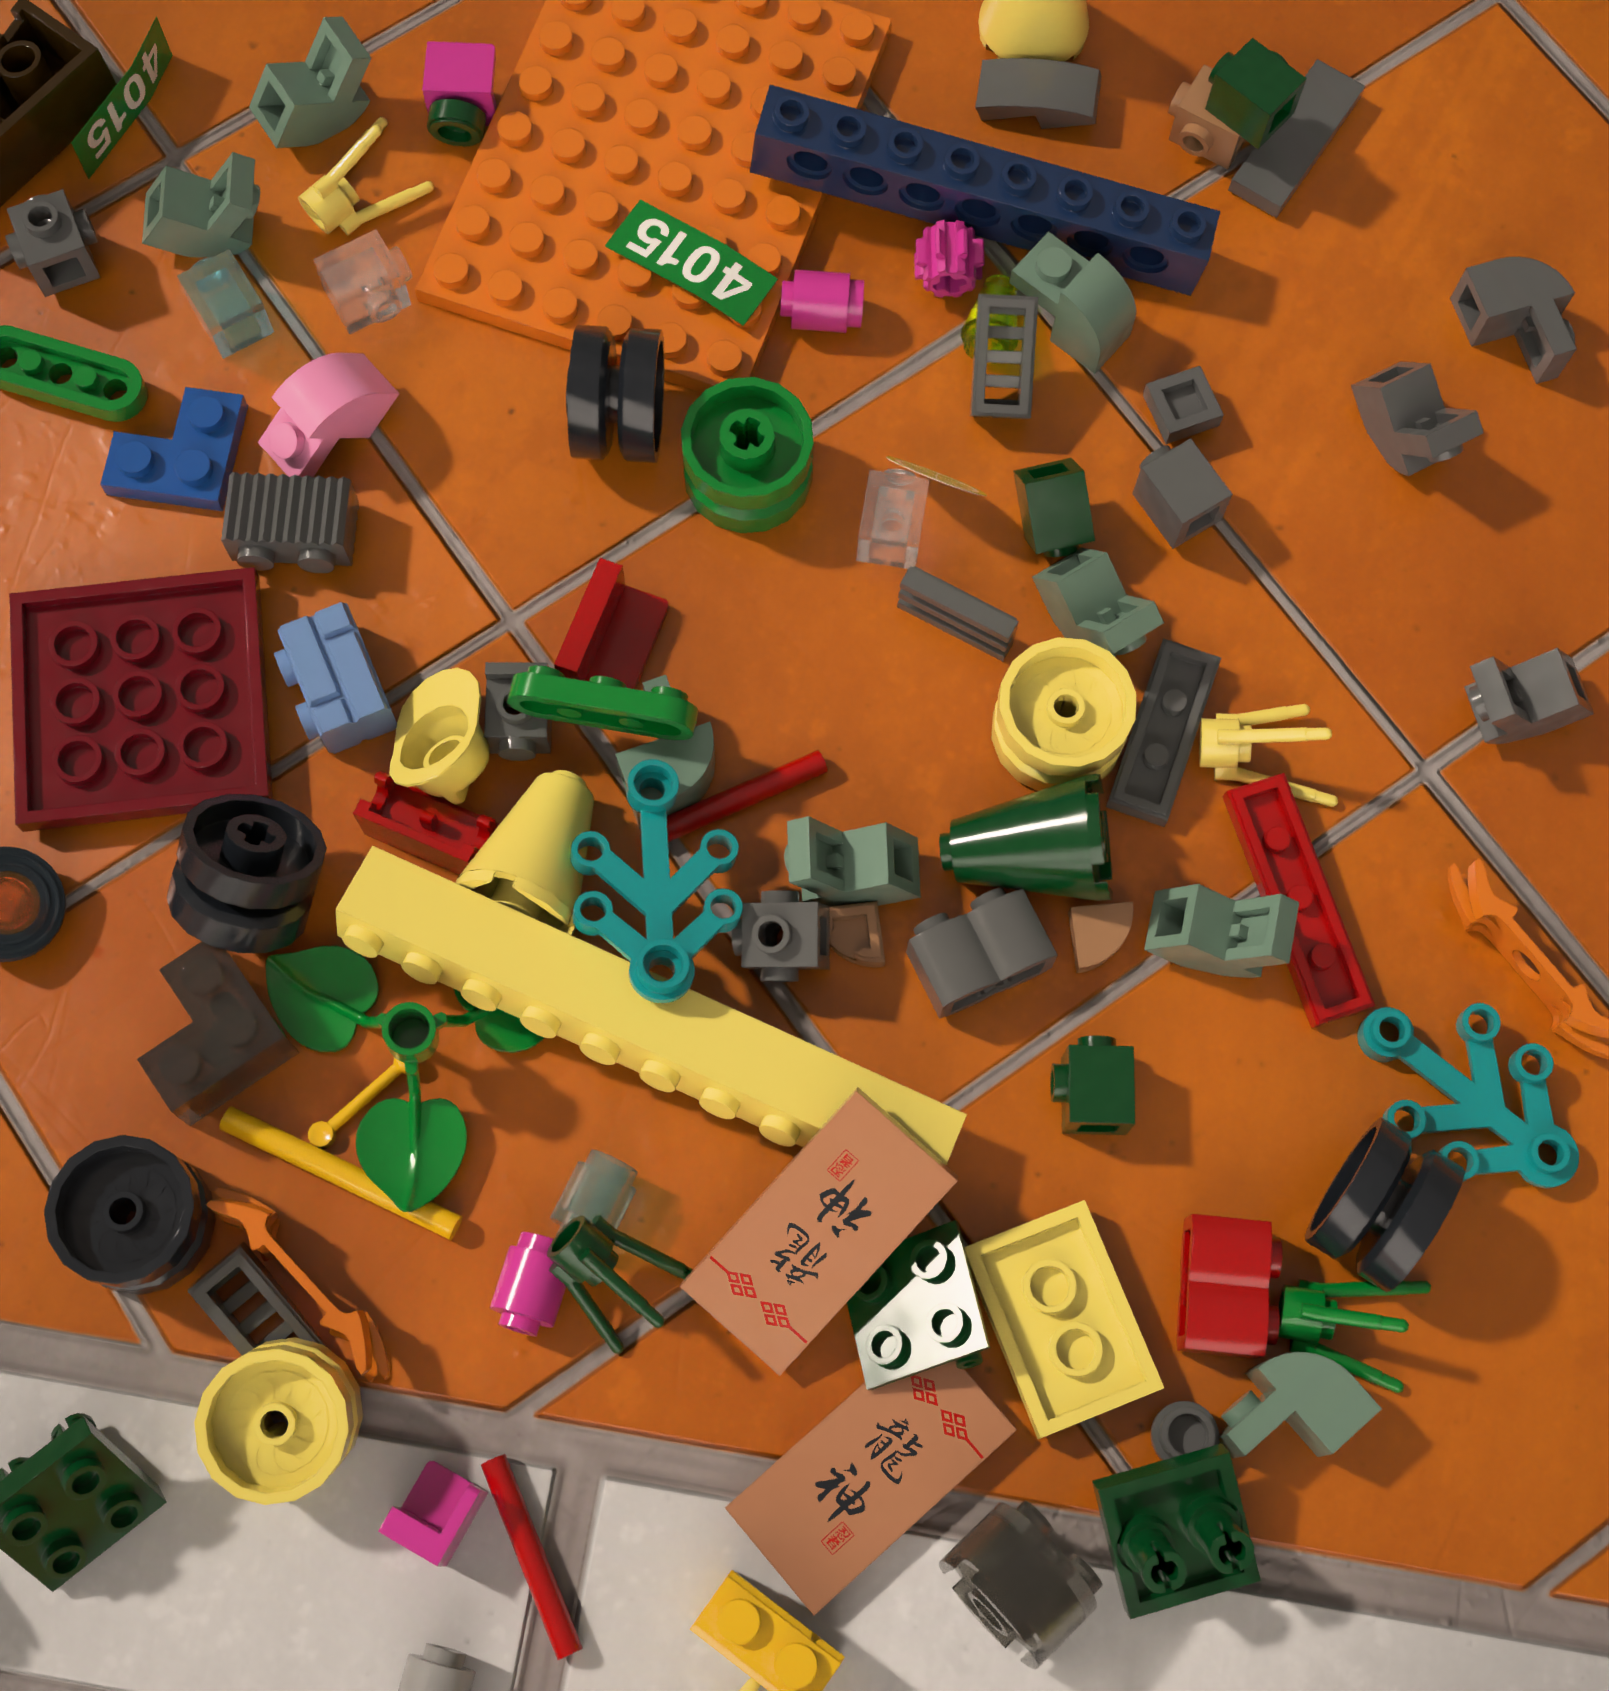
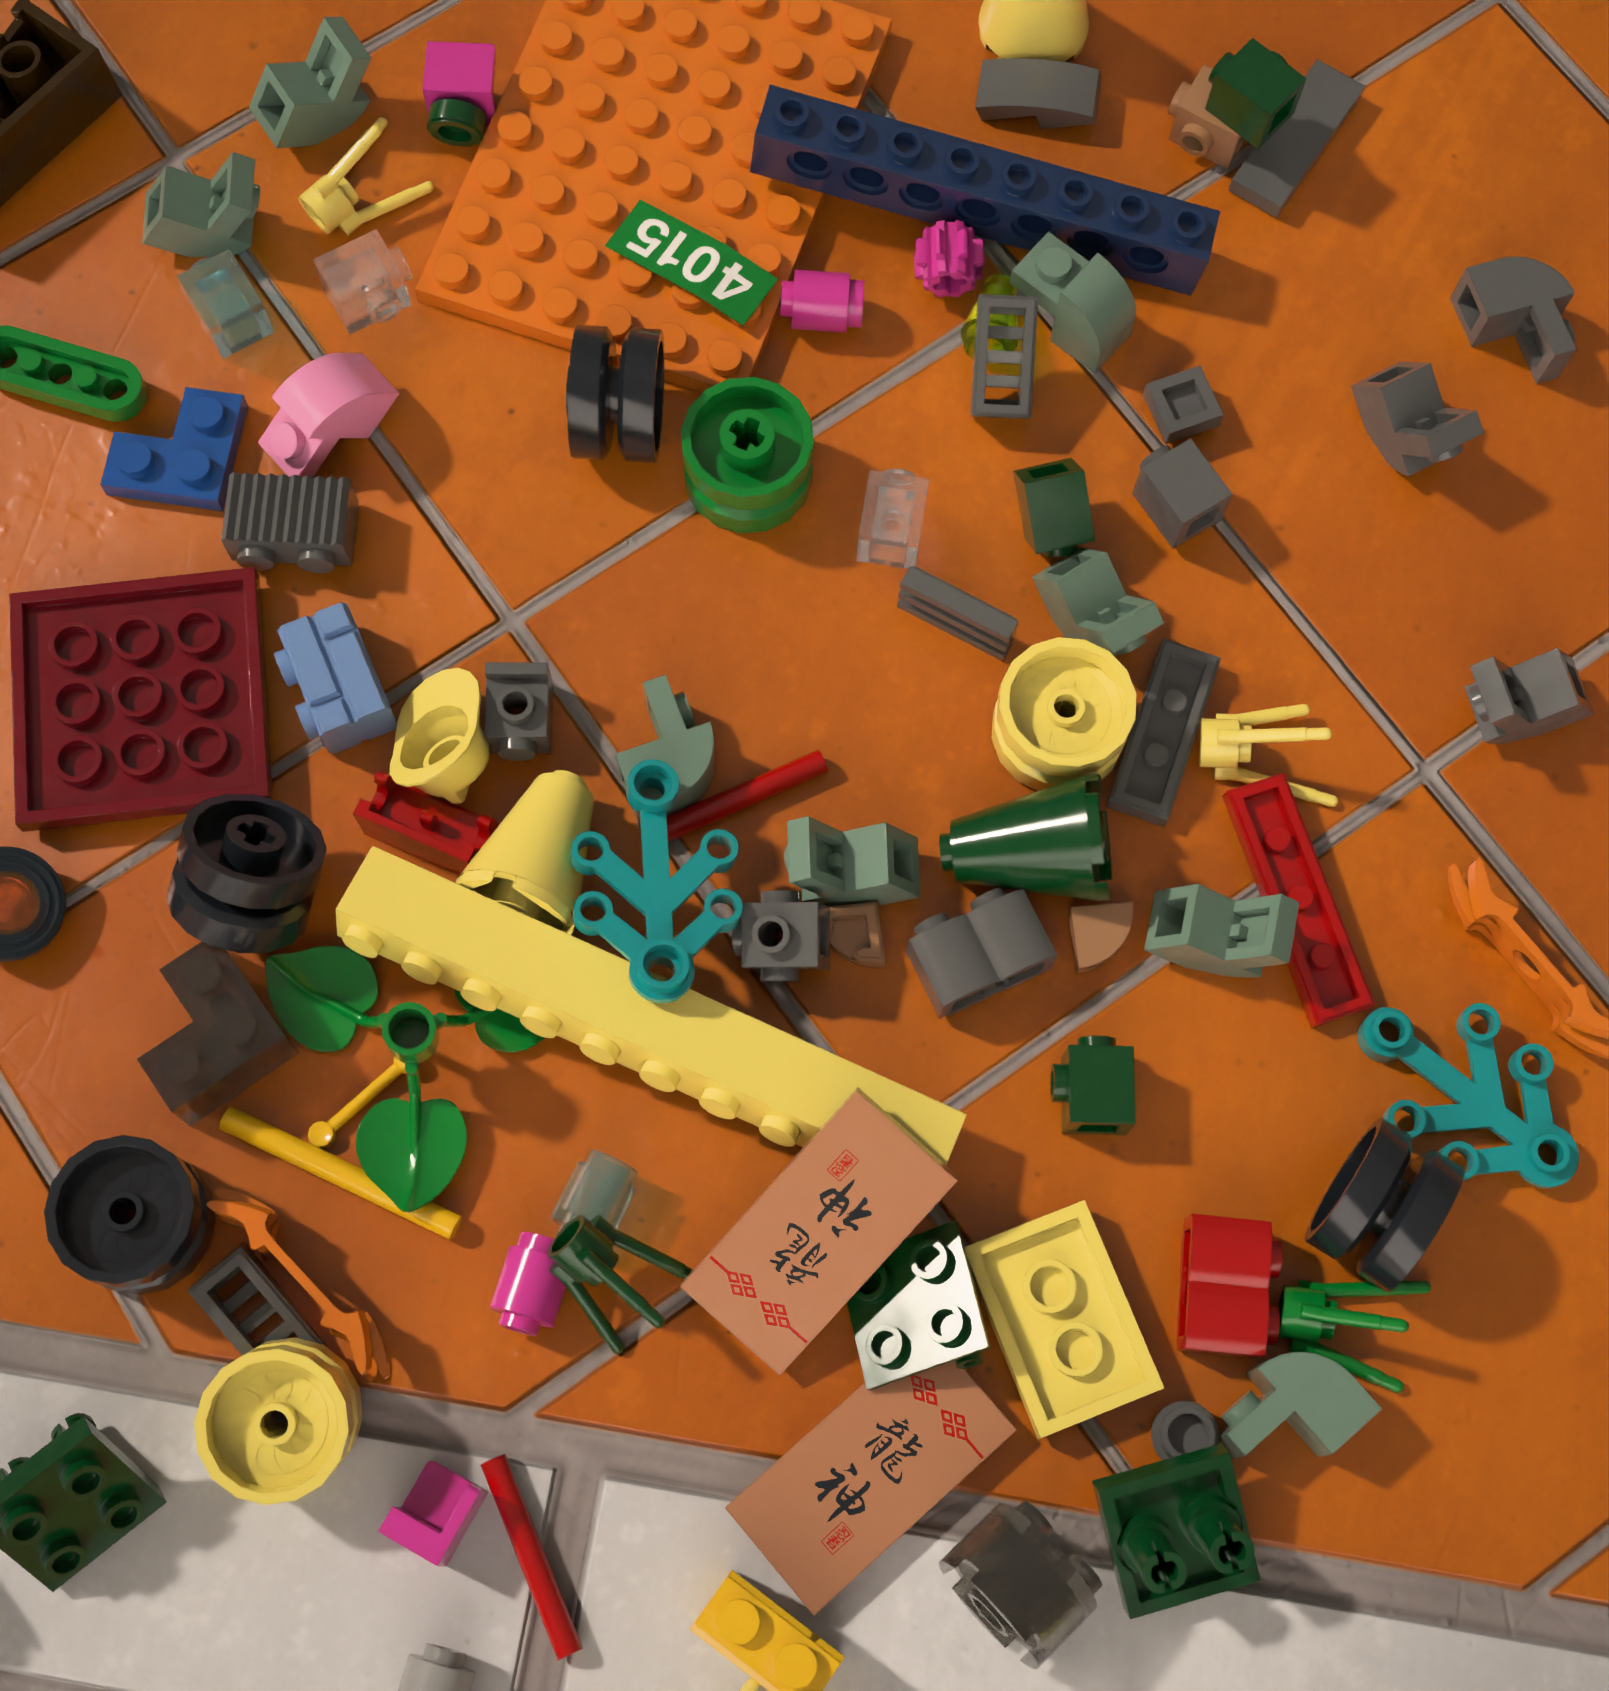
dark grey brick [5,189,101,297] -> none
green sticker [71,16,173,179] -> none
green plate [507,665,698,740] -> none
red panel [554,558,669,689] -> none
sticker [886,456,987,496] -> none

